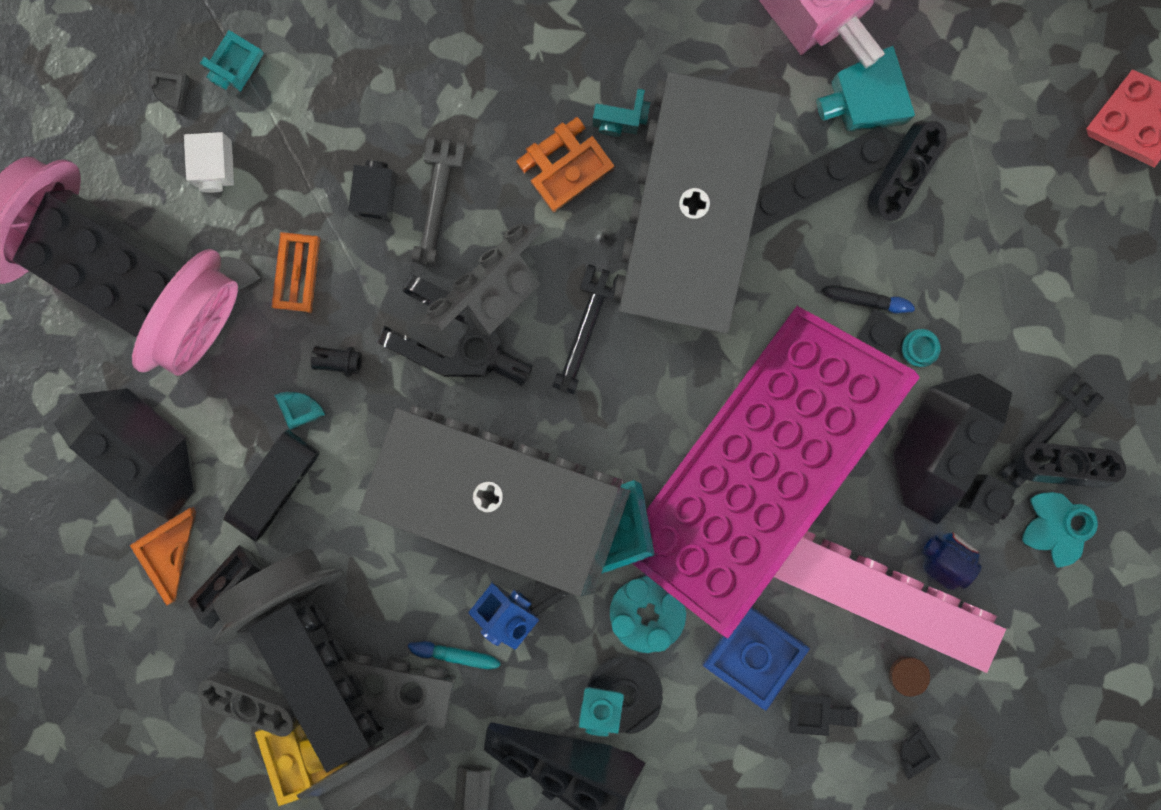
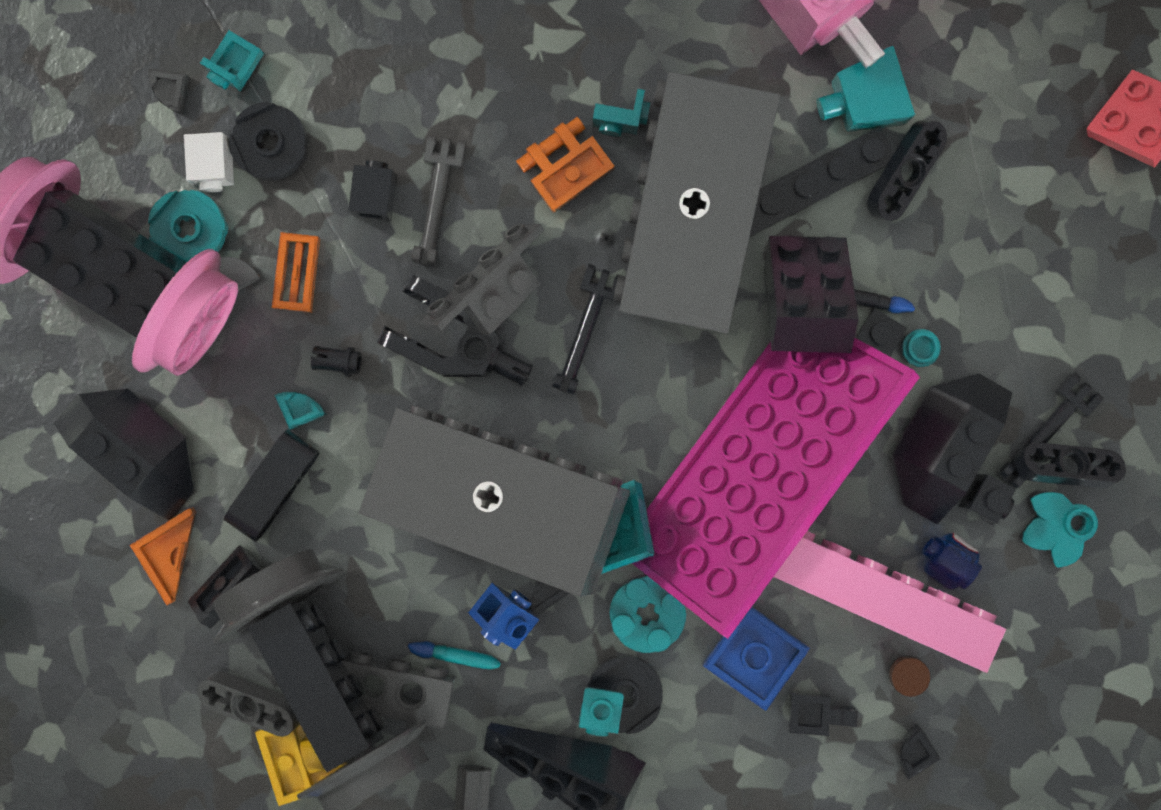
none -> teal plate [148,190,229,262]
none -> black plate [229,102,308,181]
none -> black brick [764,235,859,353]

